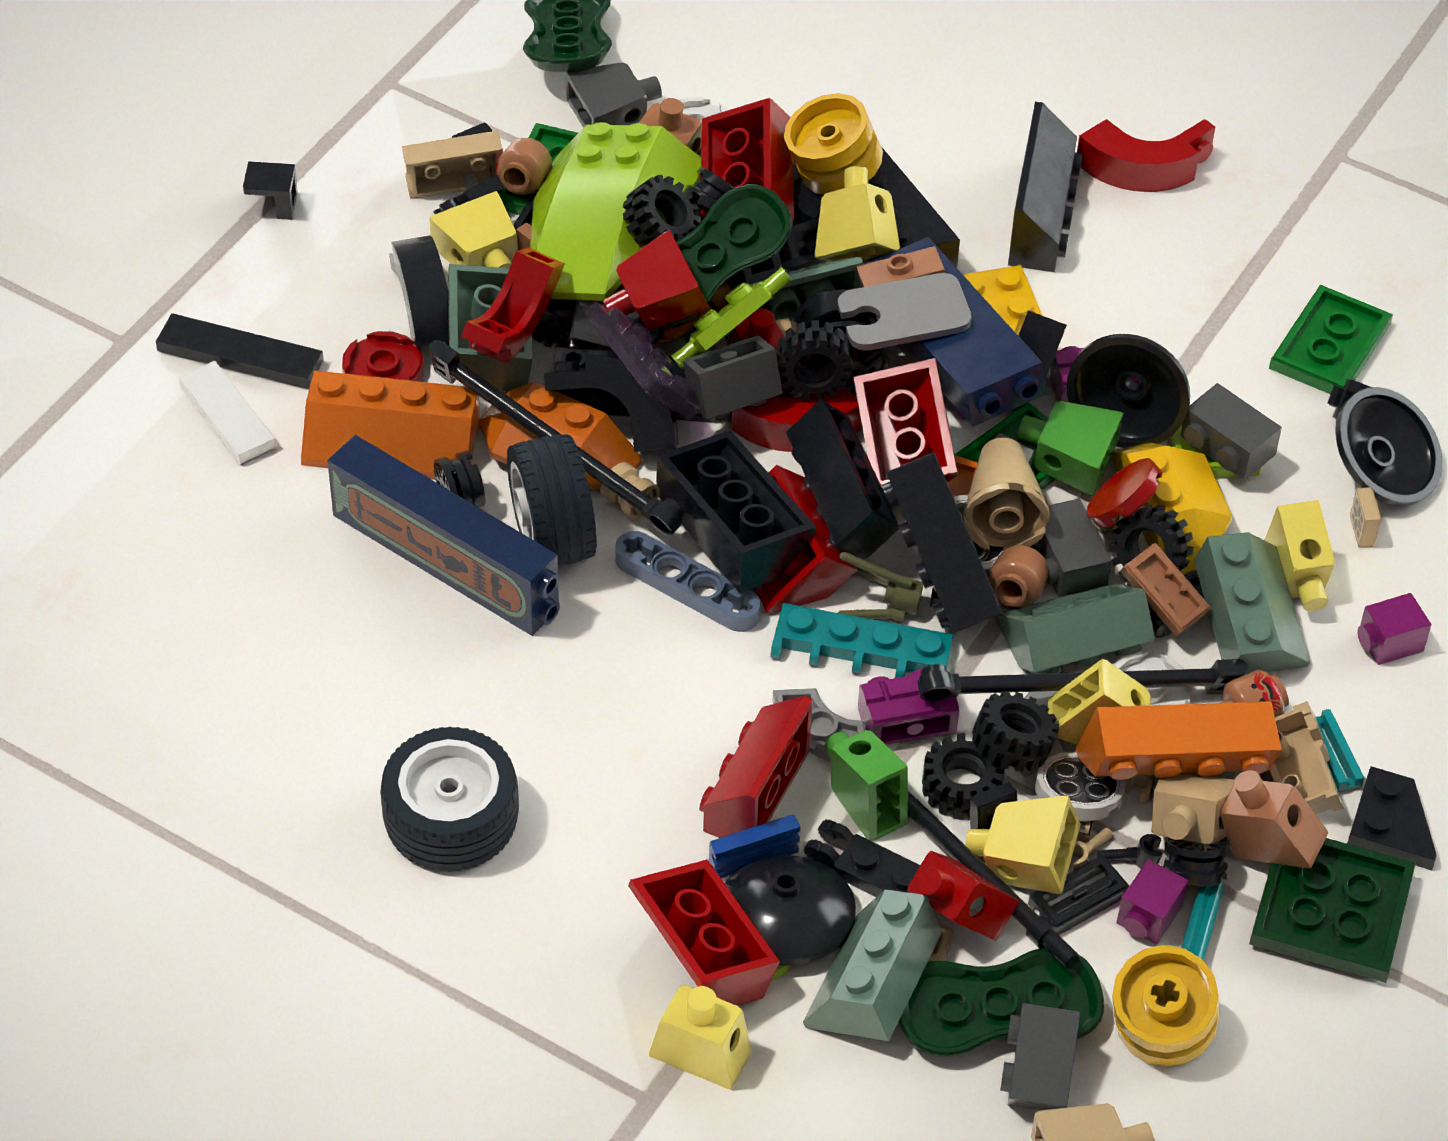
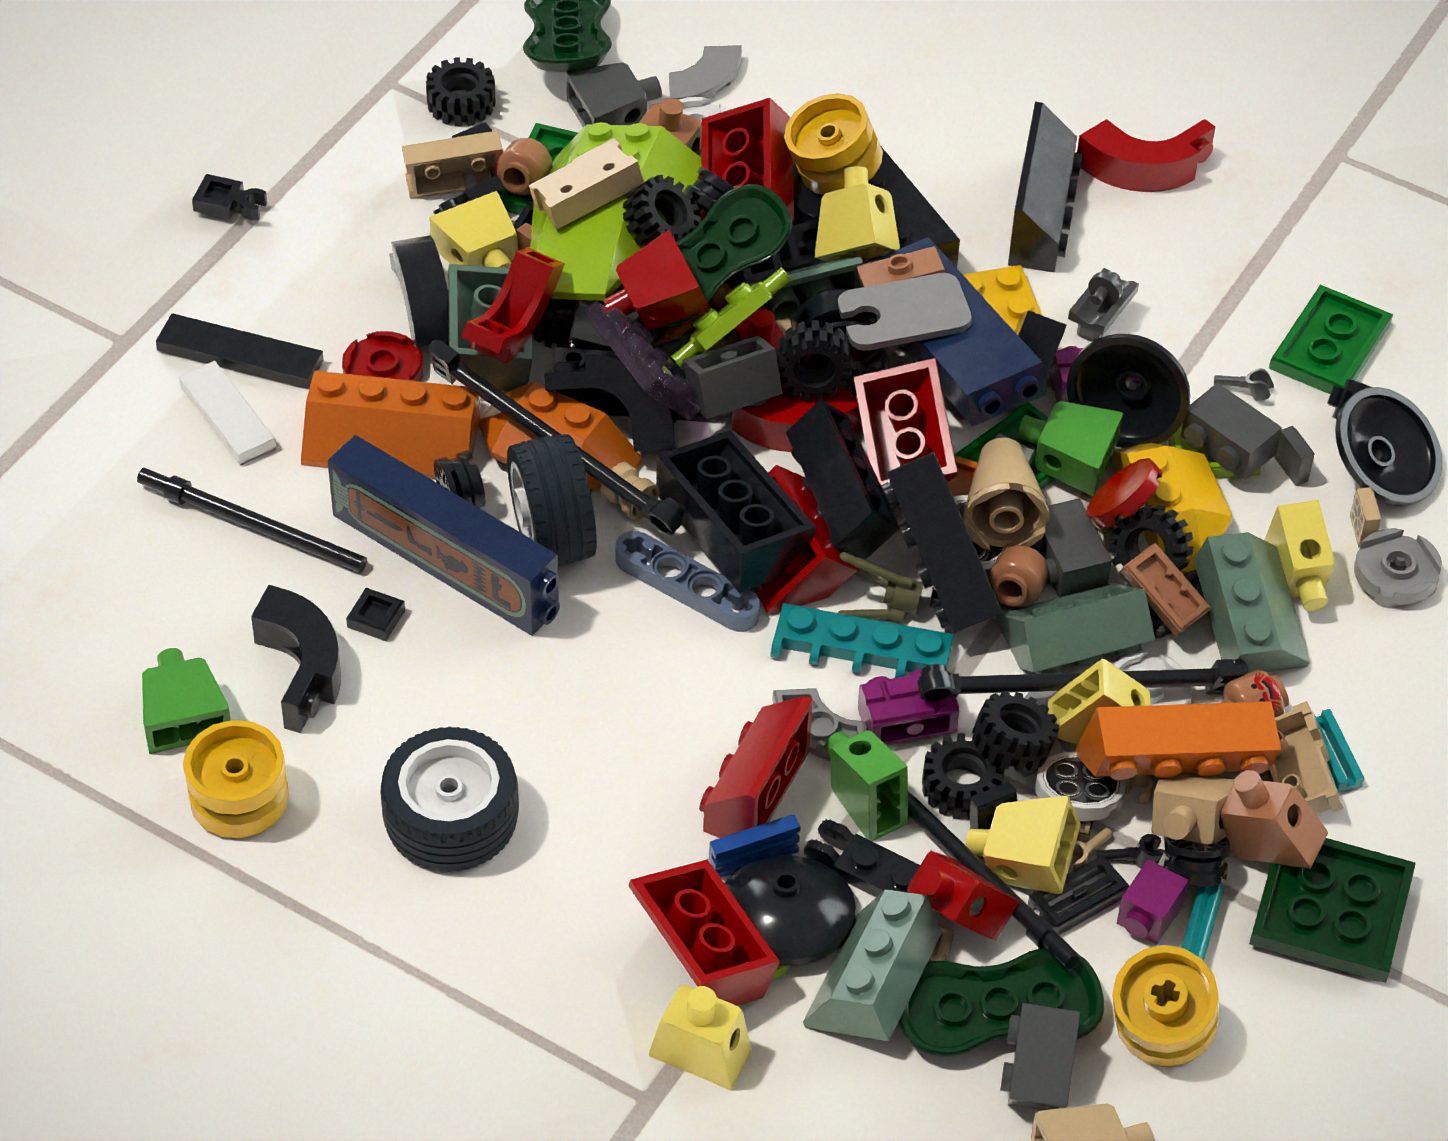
black panel [243,161,298,220] -> none
black wing [1347,766,1437,871] -> none
magenta brick [1357,593,1432,665] -> none
none -> black bar [137,467,367,573]
none -> bright green torso [142,648,231,754]
none -> yellow wheel [183,720,289,838]
none -> black plate [192,174,268,220]
none -> black arch [251,585,341,733]
none -> black tile [346,588,405,641]
none -> black tyre [426,57,496,127]
none -> tan piece [529,138,644,229]
none -> light grey tile [669,45,742,100]
none -> dark grey hips [1068,268,1139,341]
none -> dark grey hand [1214,368,1274,401]
none -> dark grey tile [1274,426,1315,486]
none -> light grey plate [1353,528,1442,608]

